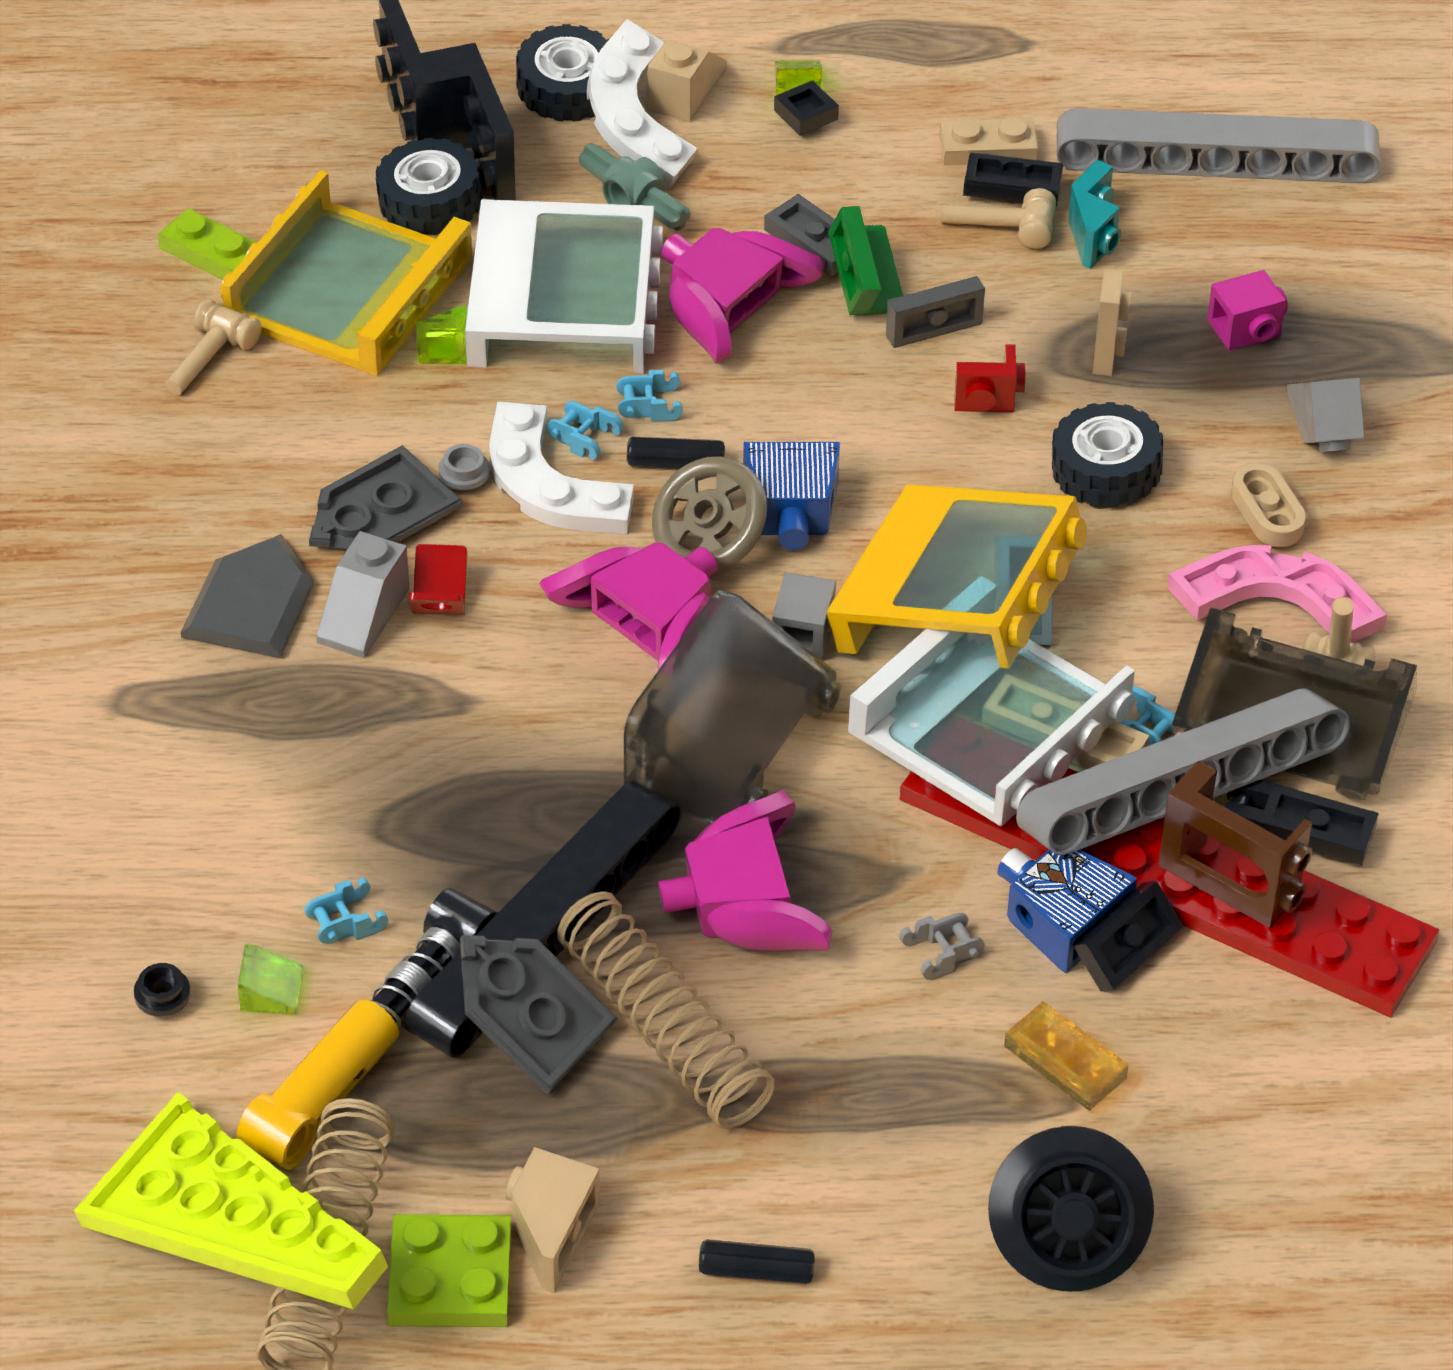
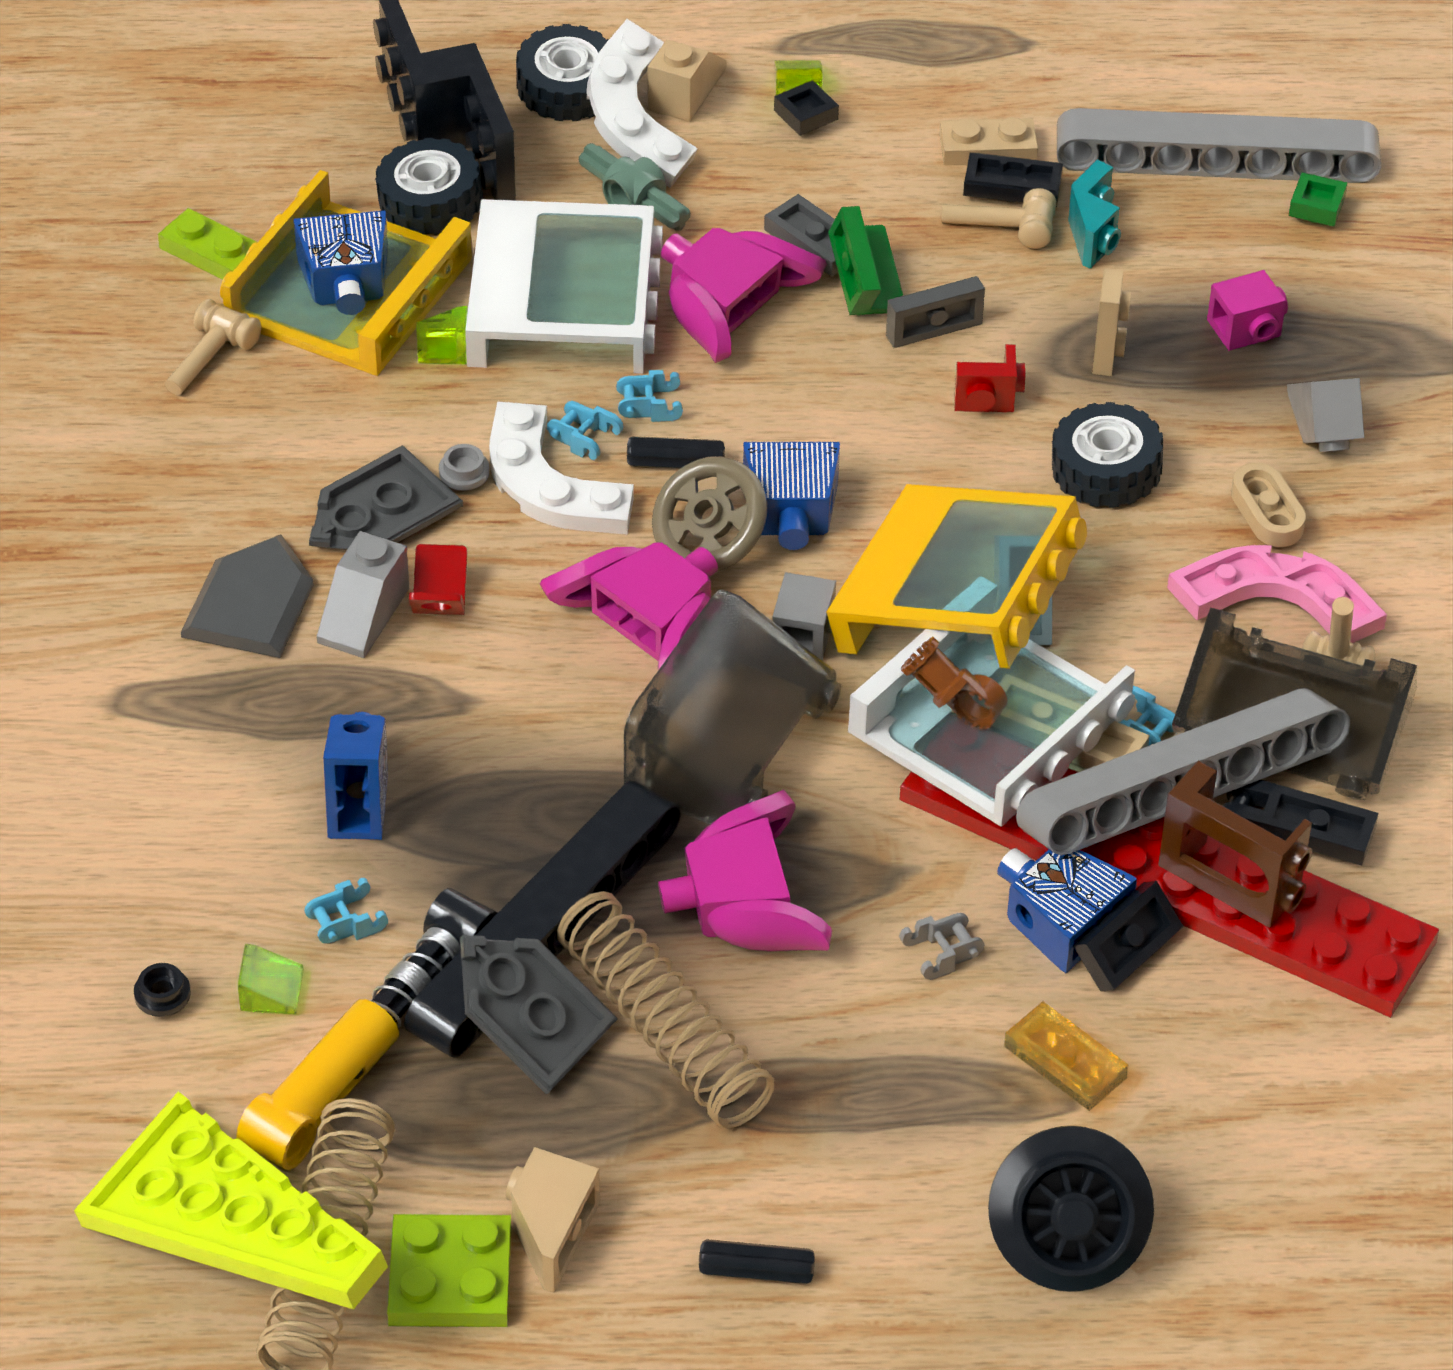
none -> blue torso [294,210,388,315]
none -> blue torso [323,712,388,840]
none -> dark orange connector [901,636,1008,730]
none -> green plate [1289,172,1348,227]

